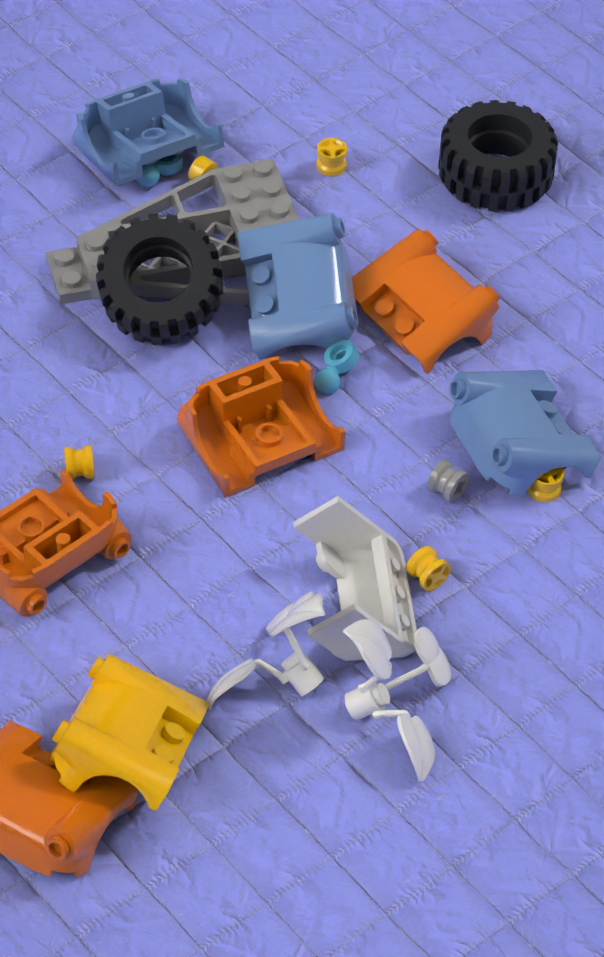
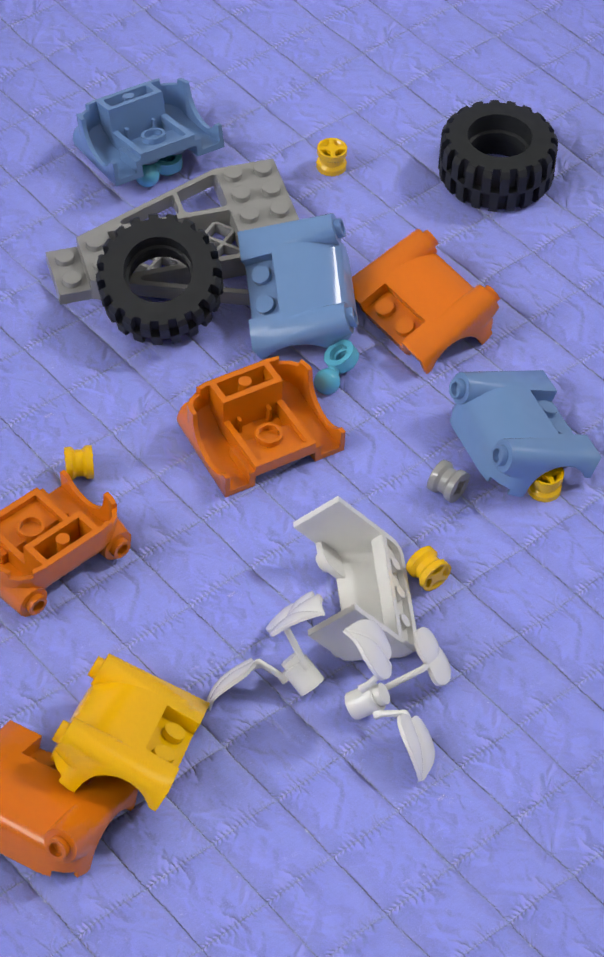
yellow piece [188,155,218,180] -> none

